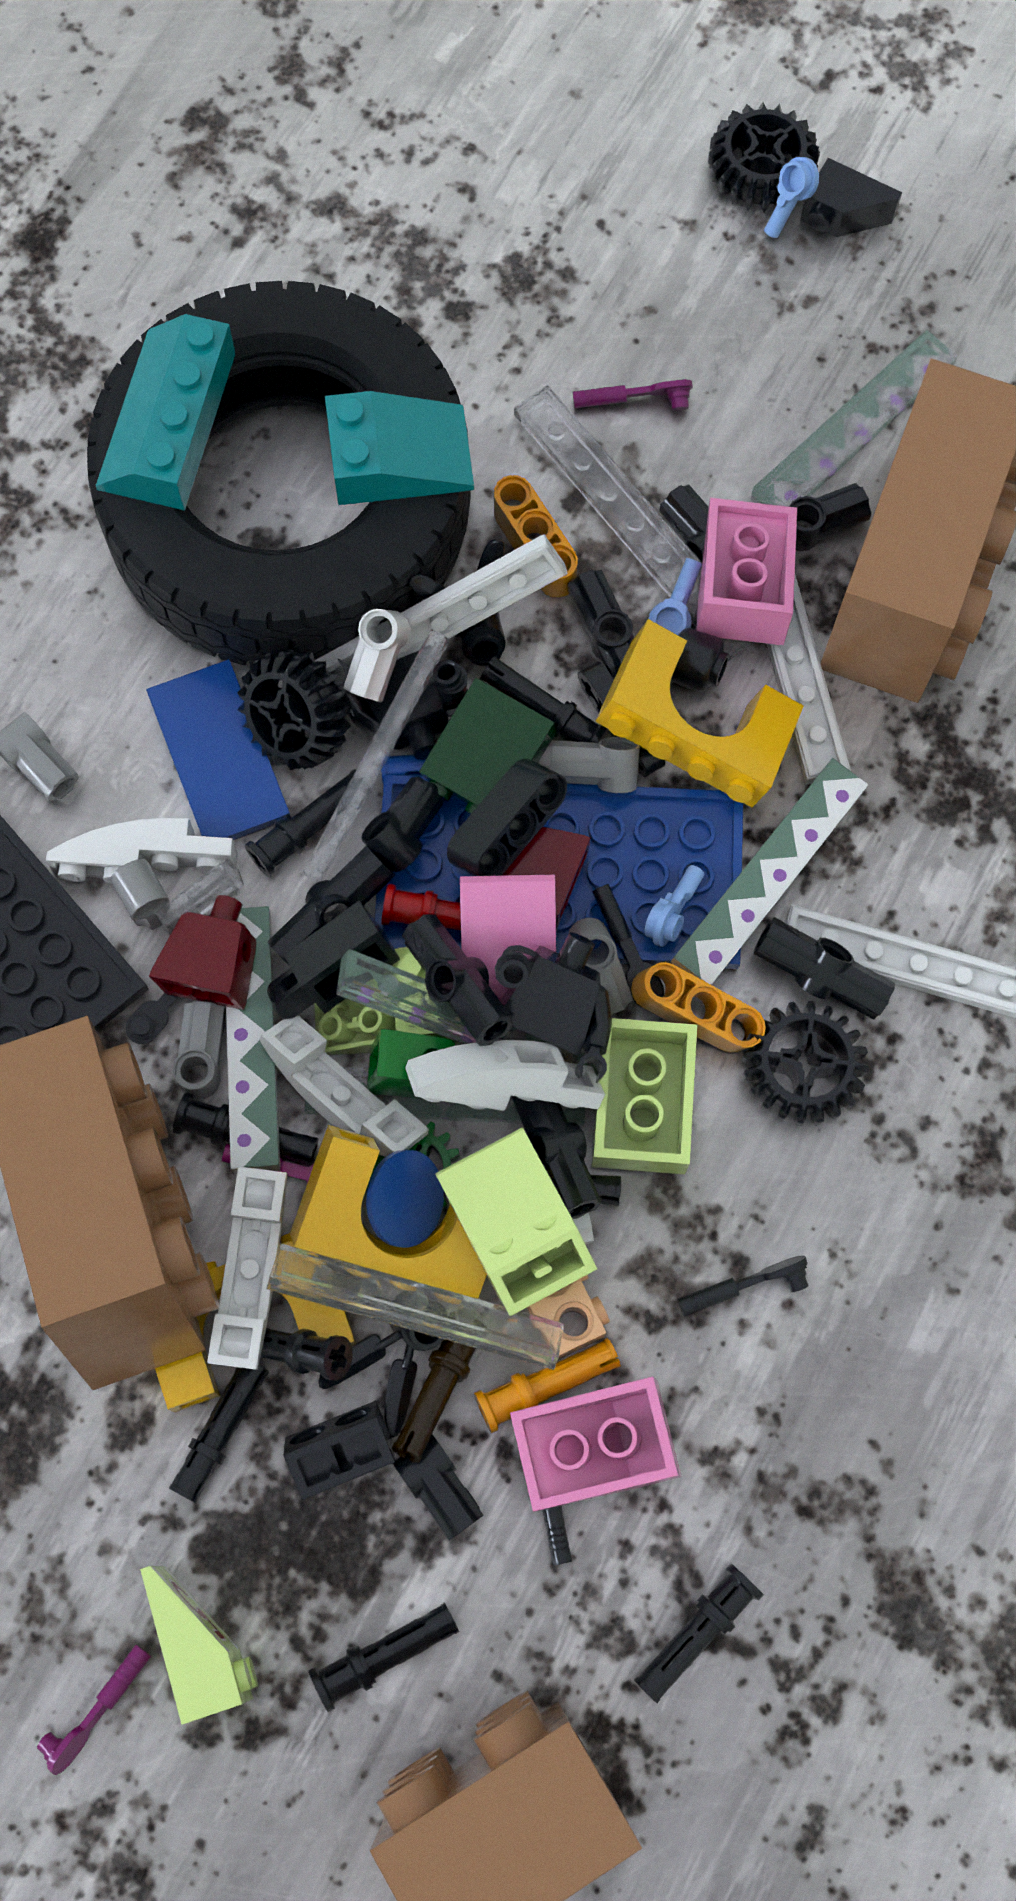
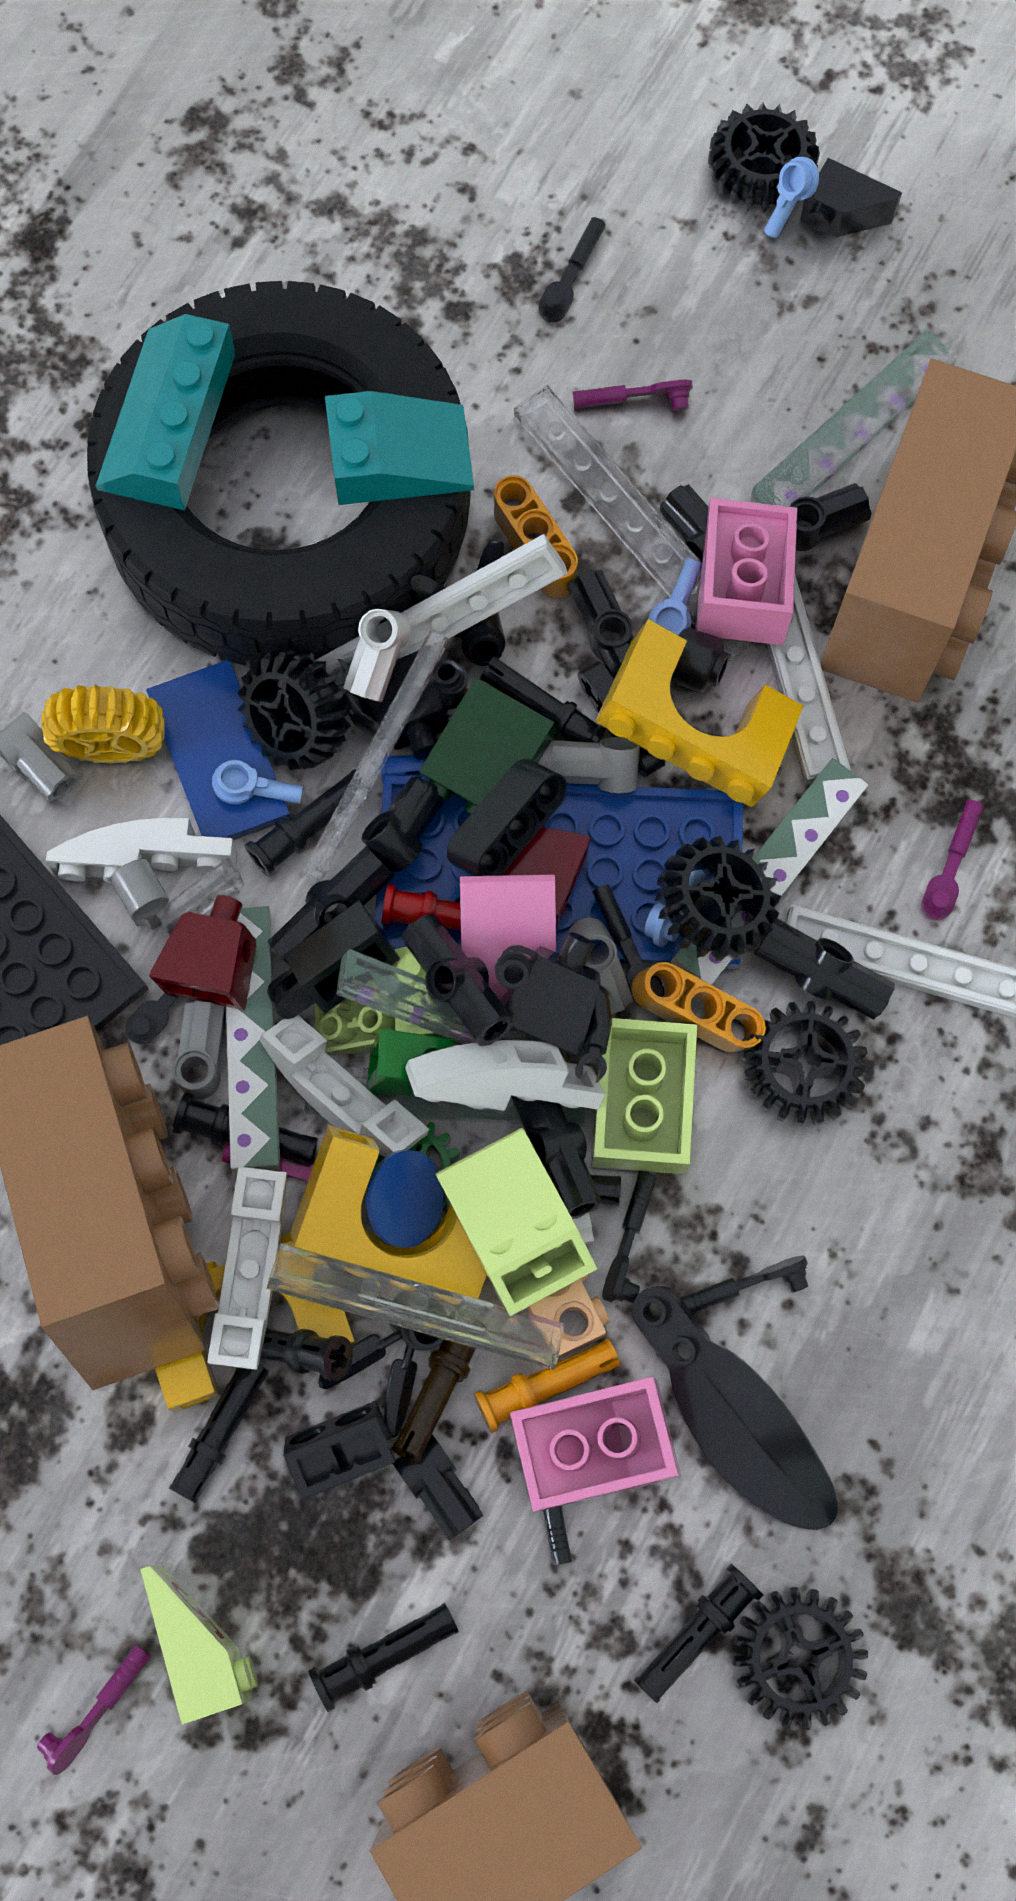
none -> yellow gear [41,684,165,765]
none -> light blue plate [212,760,303,804]
none -> black piece [538,217,606,322]
none -> black piece [602,1171,657,1303]
none -> black plant [632,1286,838,1530]
none -> black gear [654,835,781,962]
none -> black gear [731,1587,868,1730]
none -> magenta piece [921,800,984,920]

